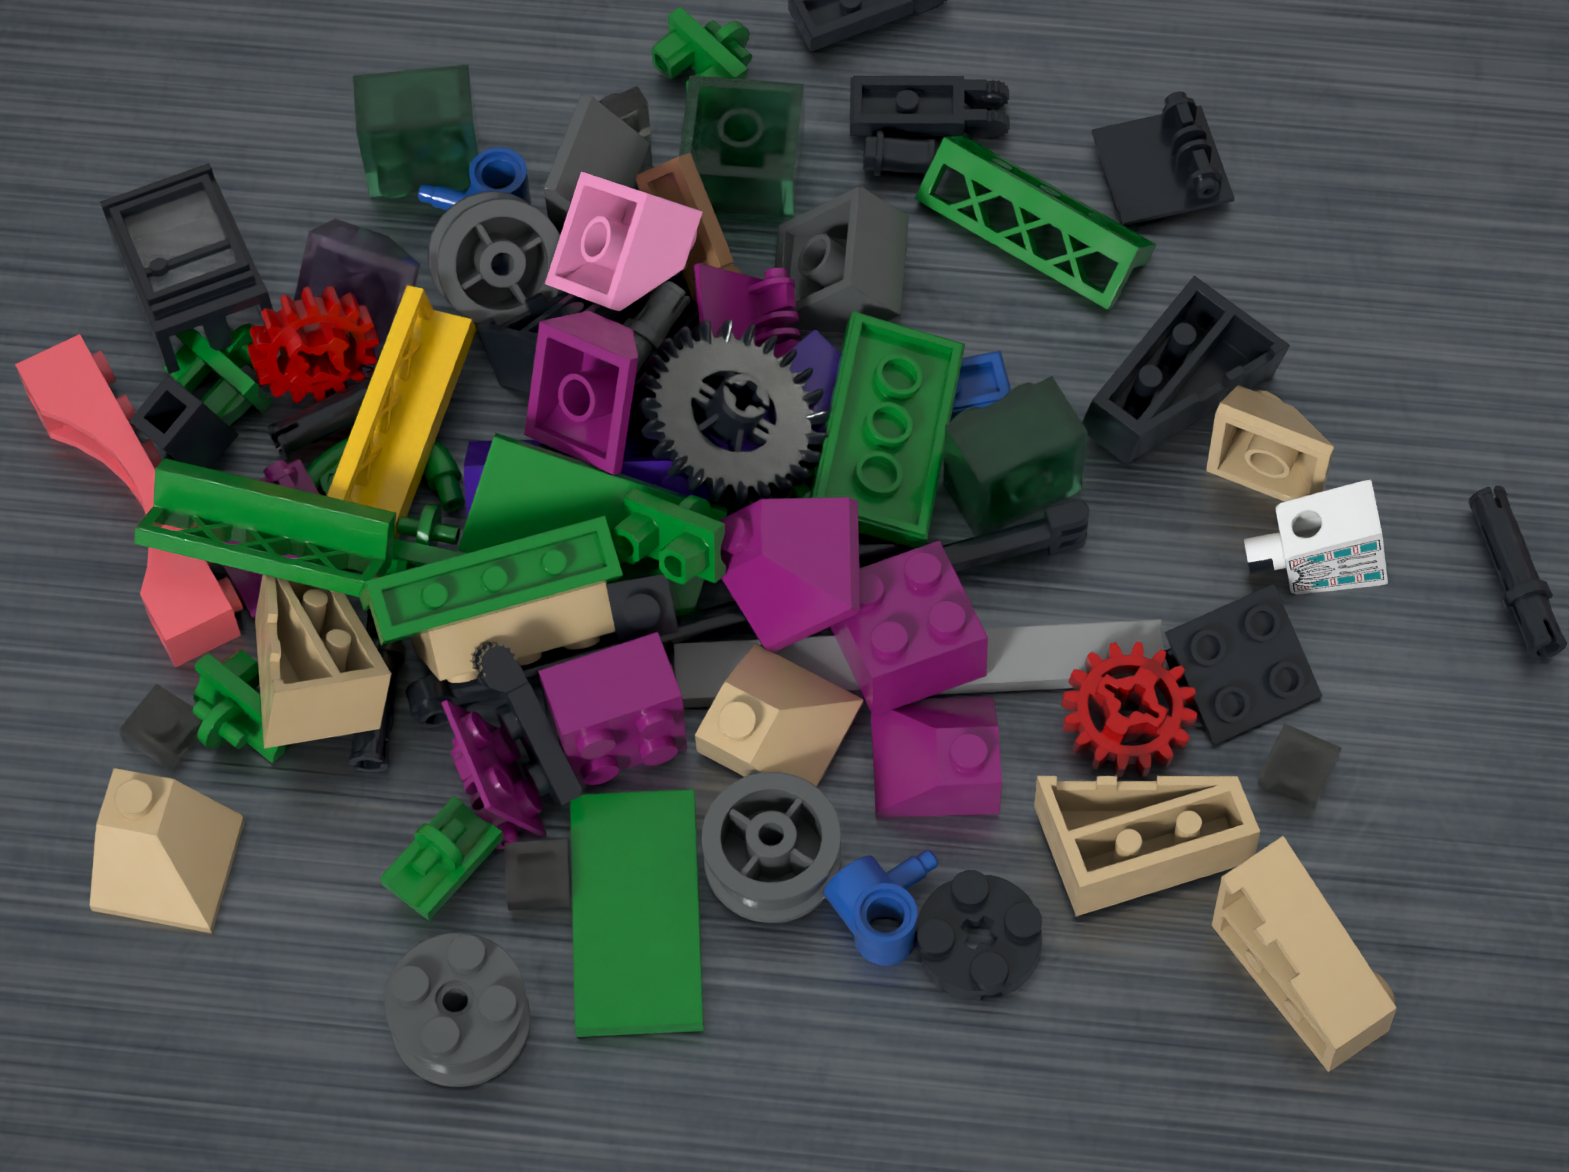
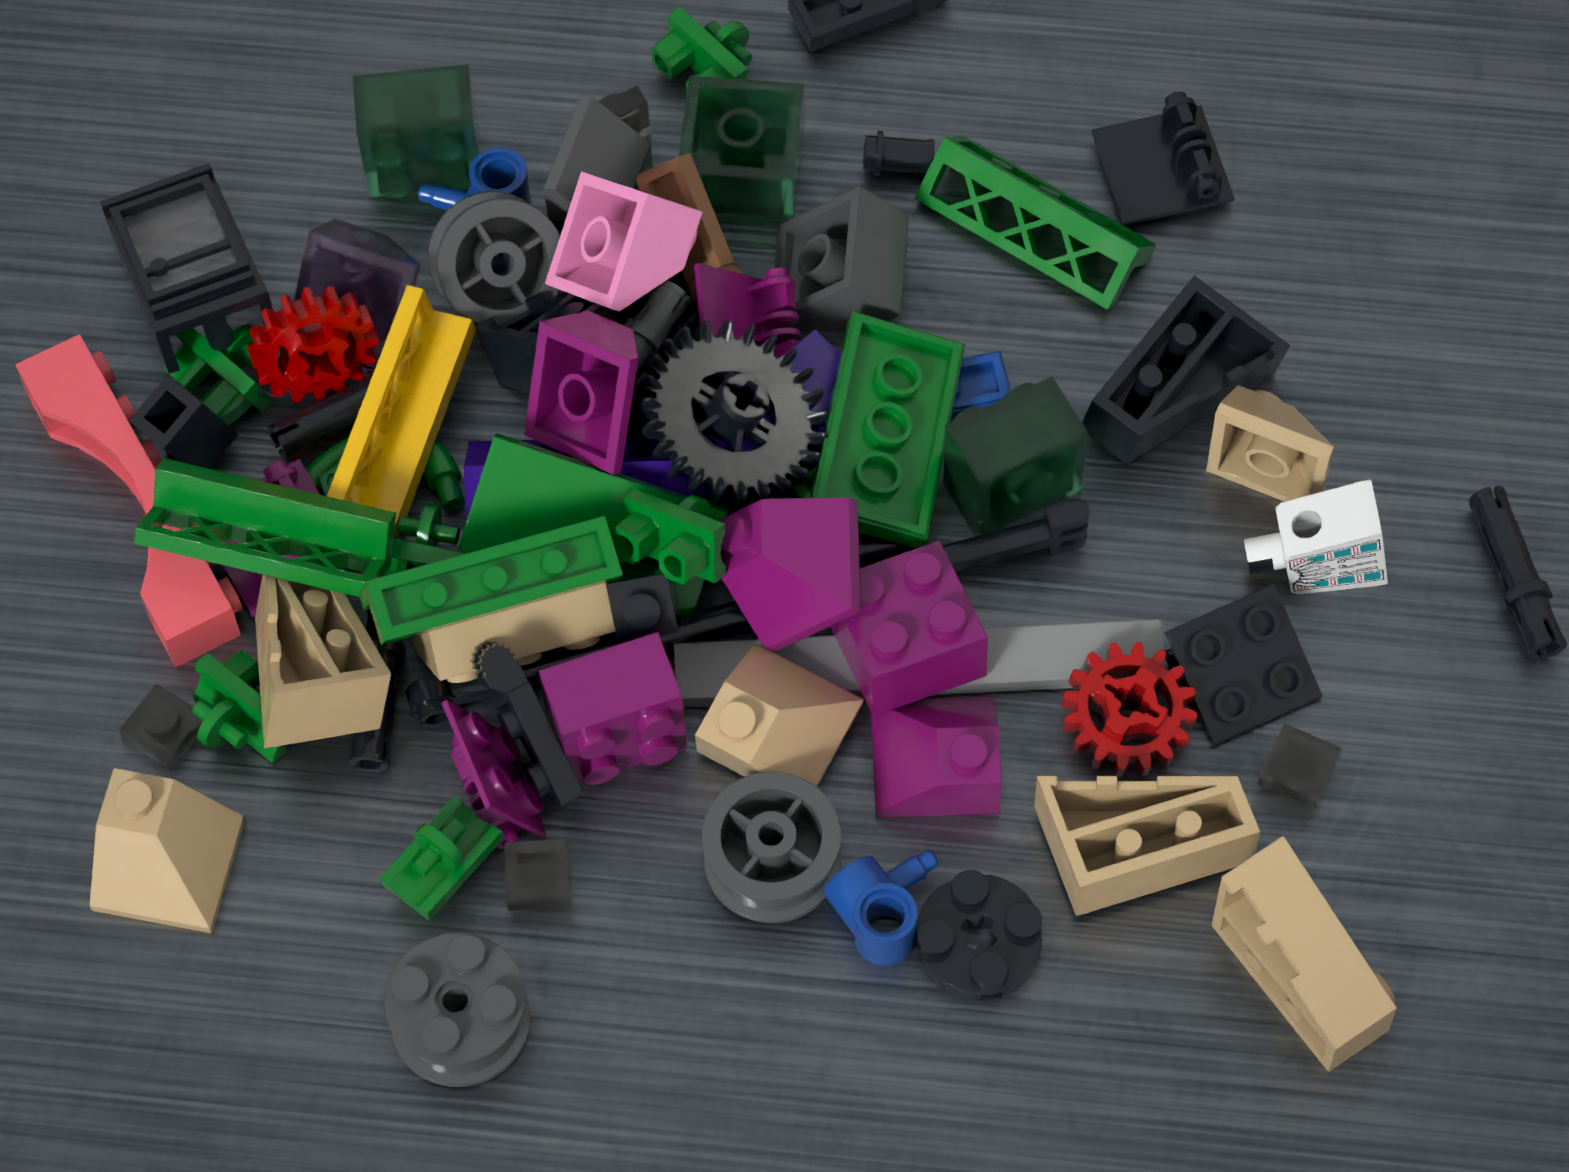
green tile [570,789,704,1037] -> none
black hinge [850,76,1010,139] -> none

